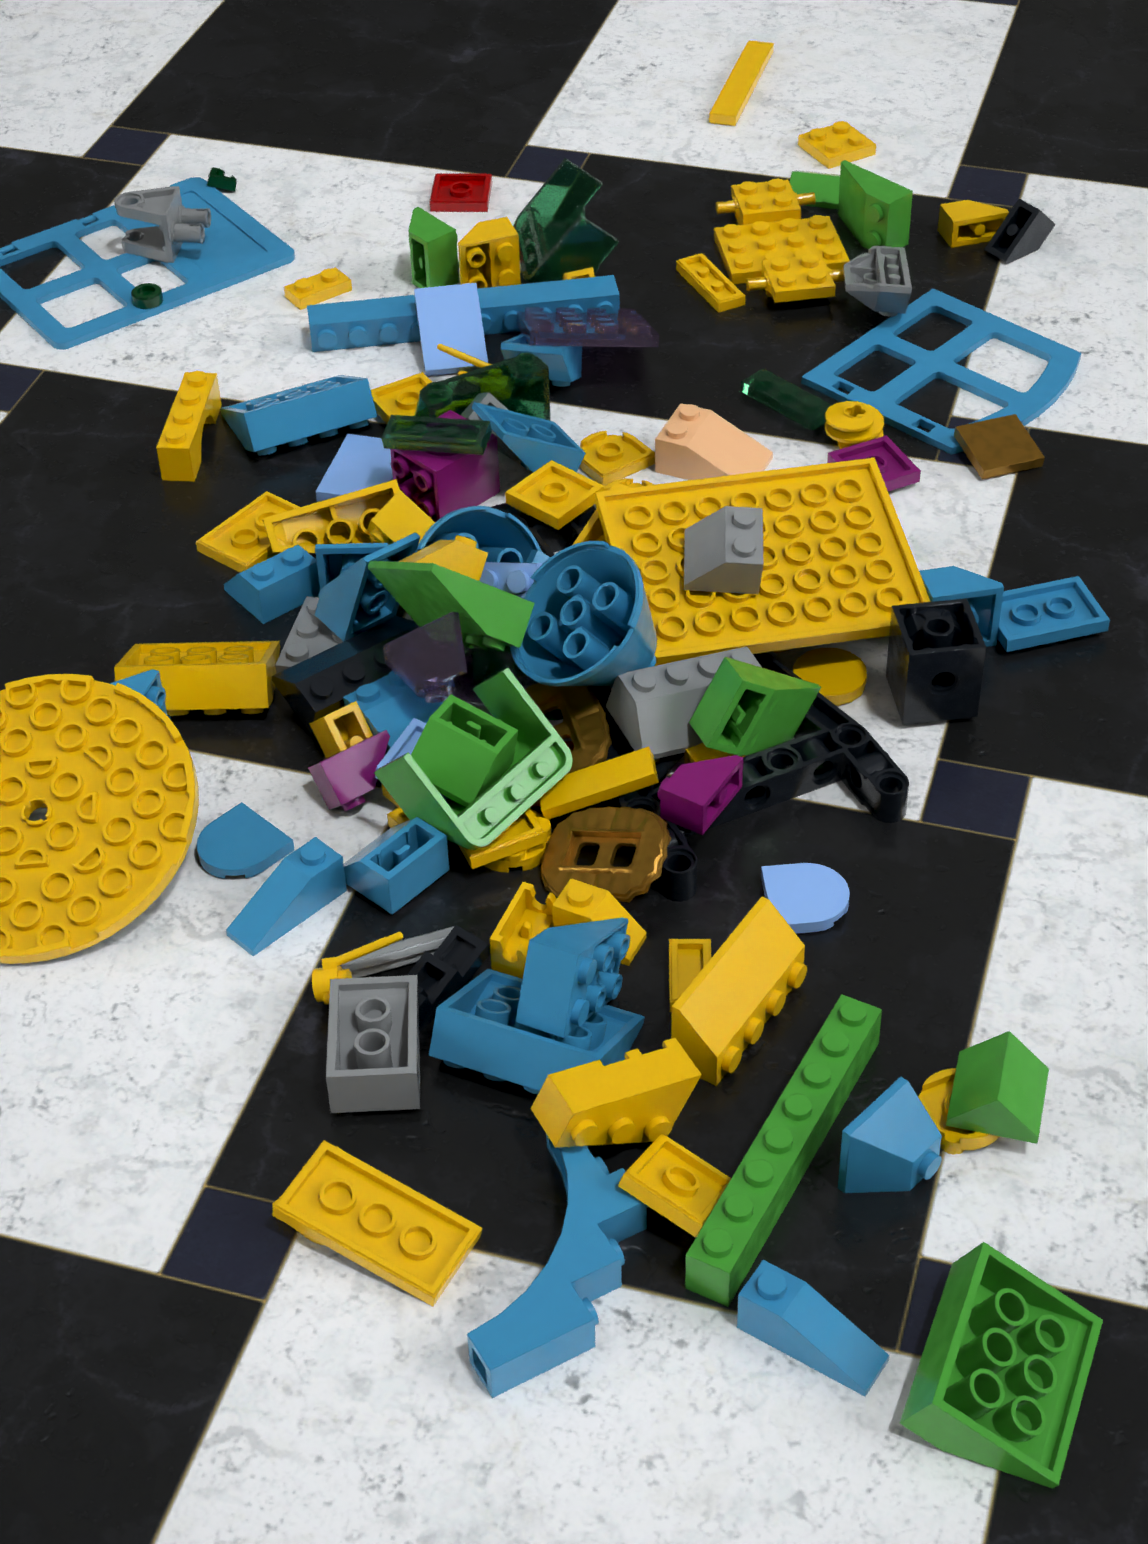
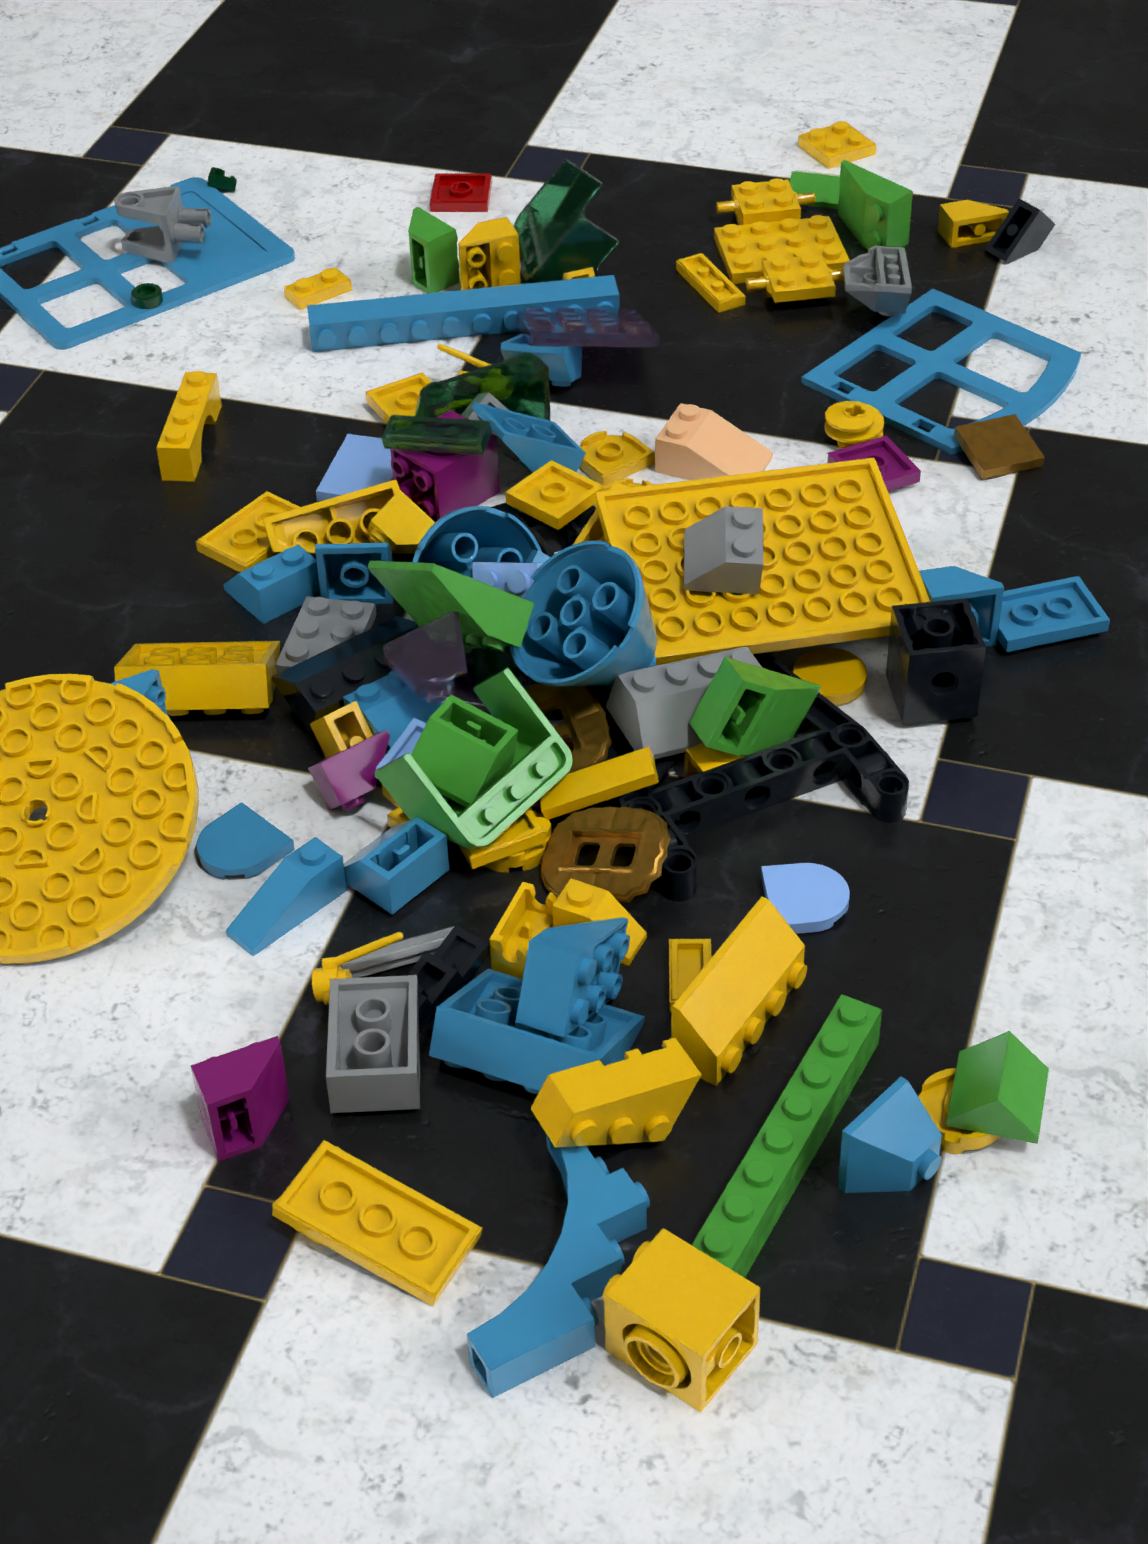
dark azure slope [220,375,377,456] -> none
dark azure slope [314,532,420,642] -> none
yellow slope [398,535,488,581] -> none
light blue tile [414,283,488,376] -> none
yellow tile [618,1133,731,1238] -> none
magenta slope [658,755,743,835] -> none
yellow tile [709,40,774,126] -> none
dark azure slope [737,1260,889,1397] -> none
clear green plate [741,368,832,431] -> none
bright green slope [899,1242,1103,1489] -> none
none -> magenta slope [191,1036,290,1162]
none -> yellow brick [602,1228,760,1412]

